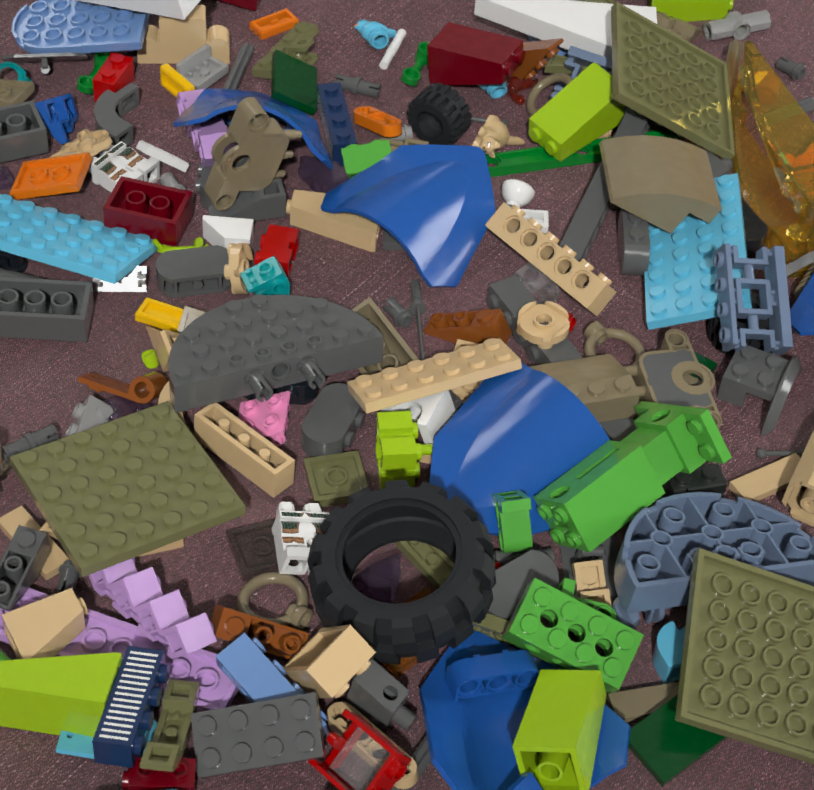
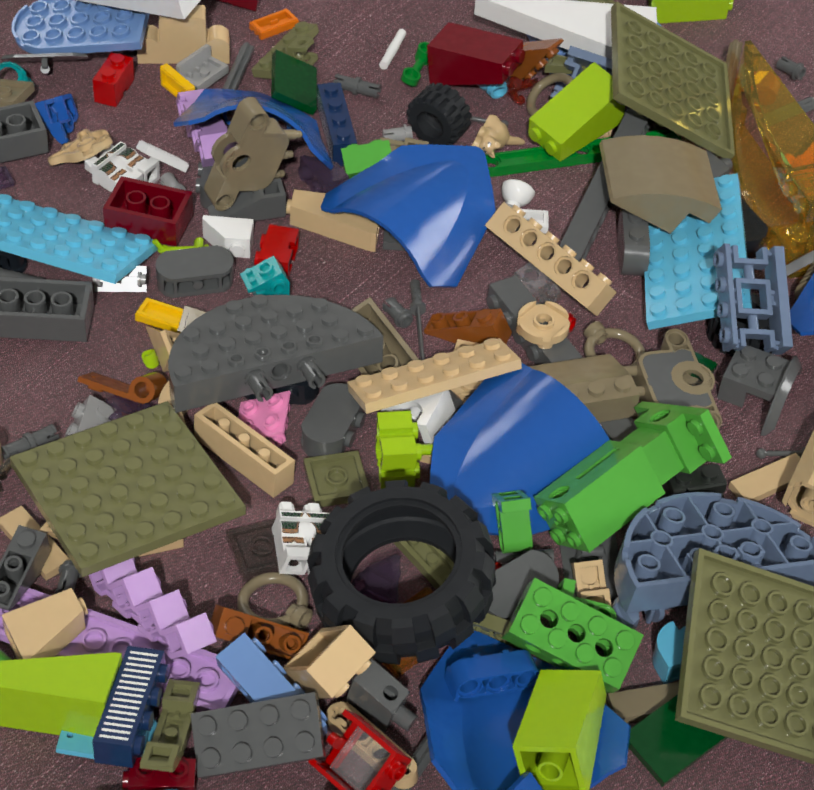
orange tile [9,153,92,200] -> none
green bar [76,52,113,95] -> none
dark grey arch [94,82,140,148] -> none
tan plate [224,243,253,295] -> none
orange beam [353,106,402,137] -> none
medium azure animal [354,19,396,49] -> none
dark tan brick [656,11,702,42] -> none
light grey piece [703,10,771,42] -> none

